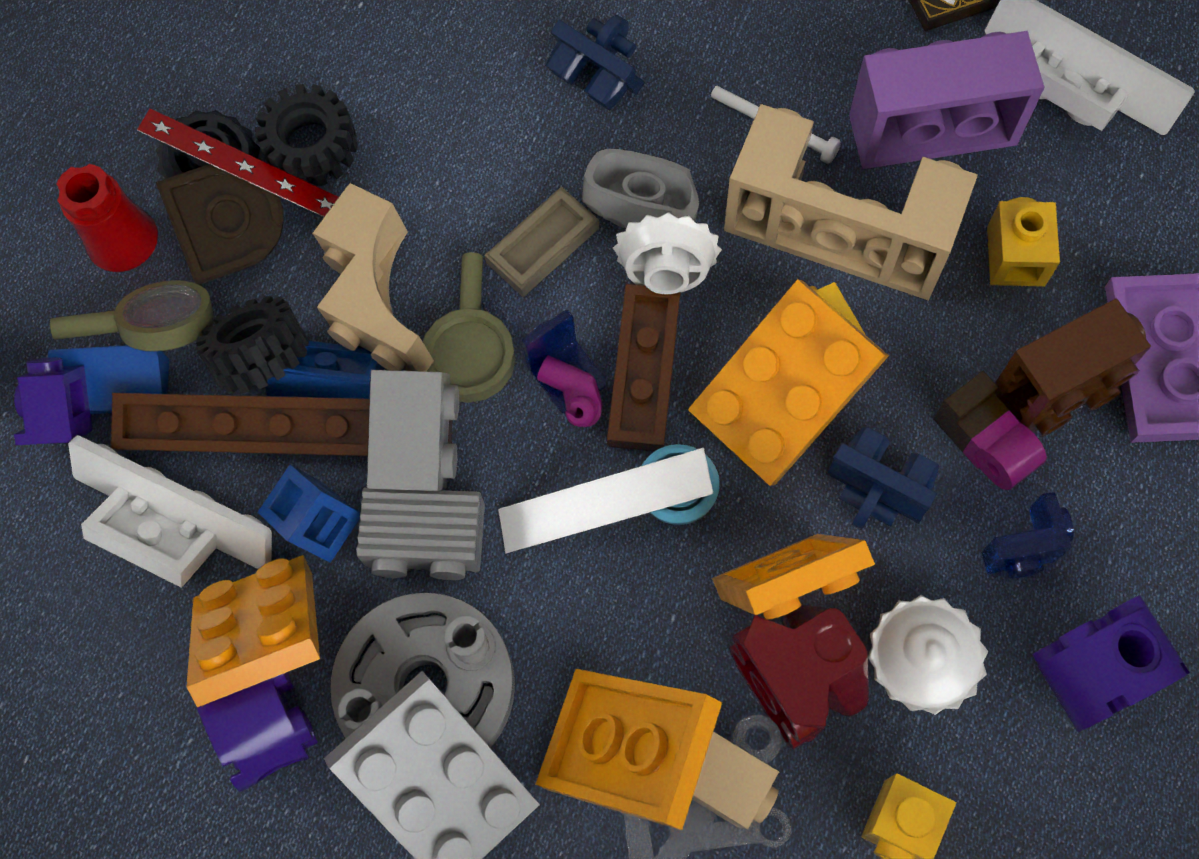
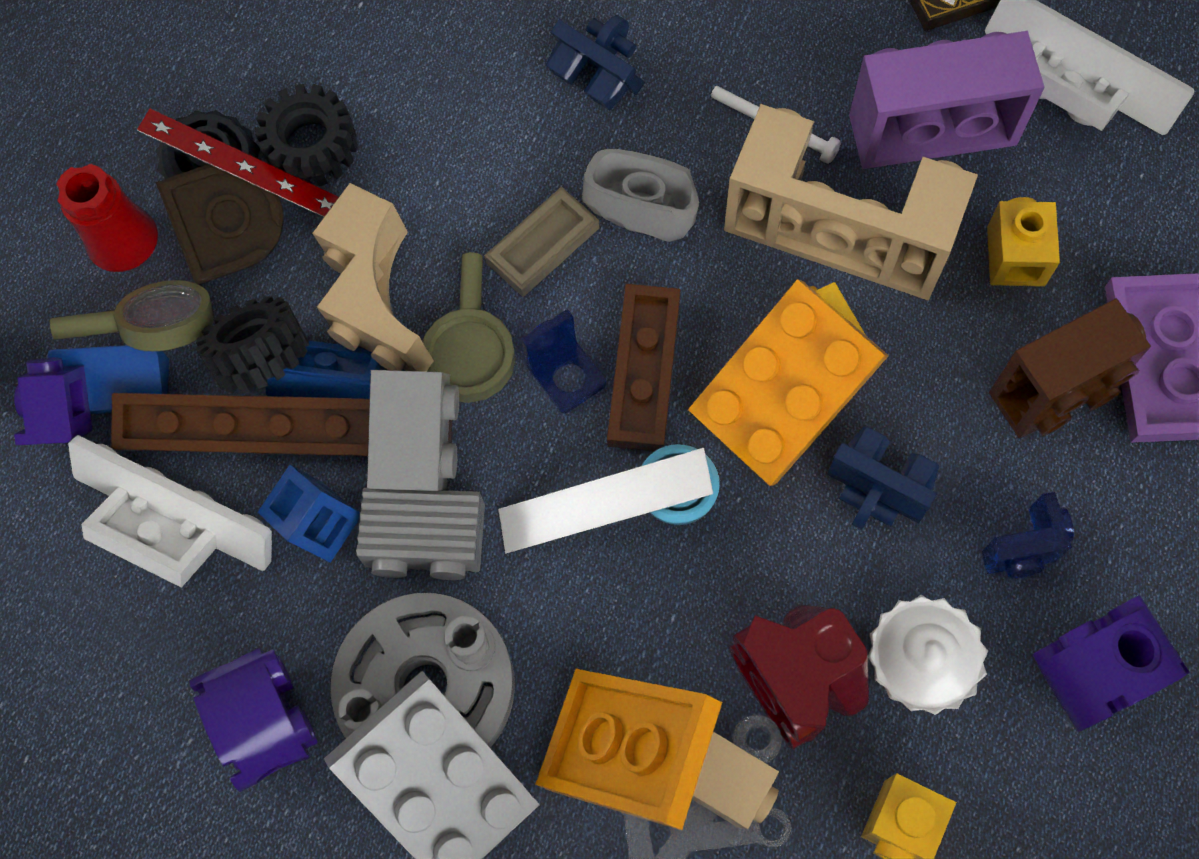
light orange plate [186,555,320,707] -> none
magenta arm [537,355,603,427] -> none
white piece [613,212,722,294] -> none
light orange plate [712,534,875,620] -> none
leg [933,370,1047,491] -> none

